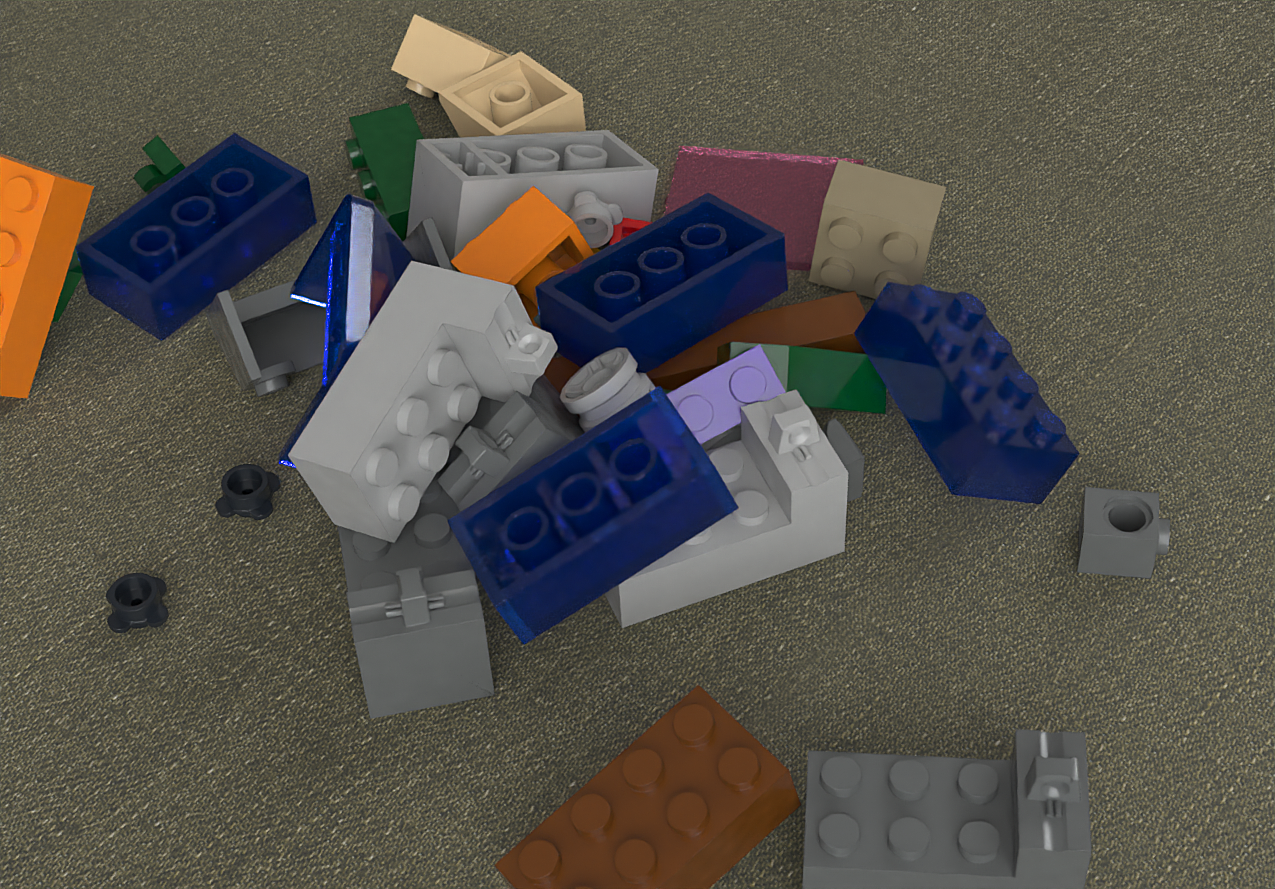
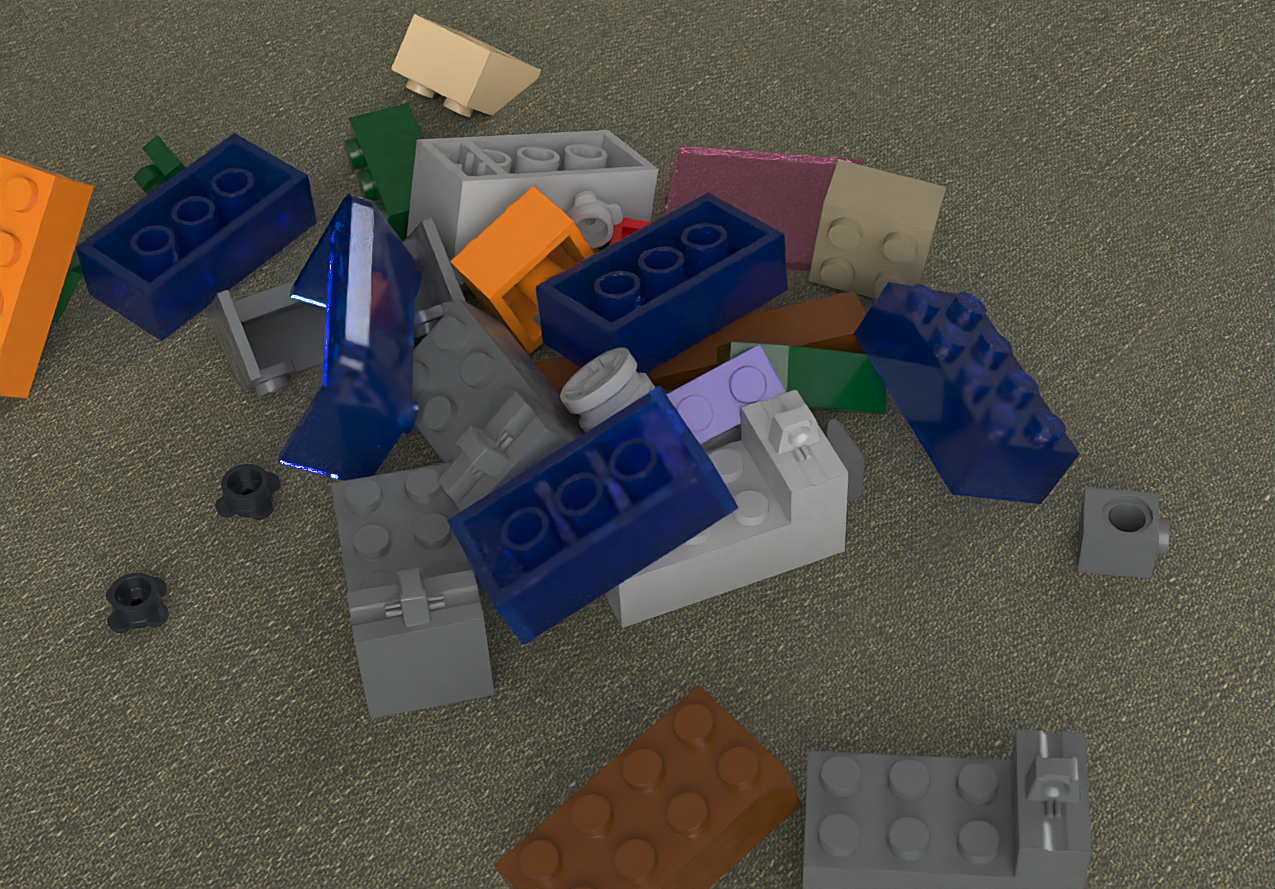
light grey hinge [288,261,558,543] -> none
tan slope [438,51,586,137] -> none

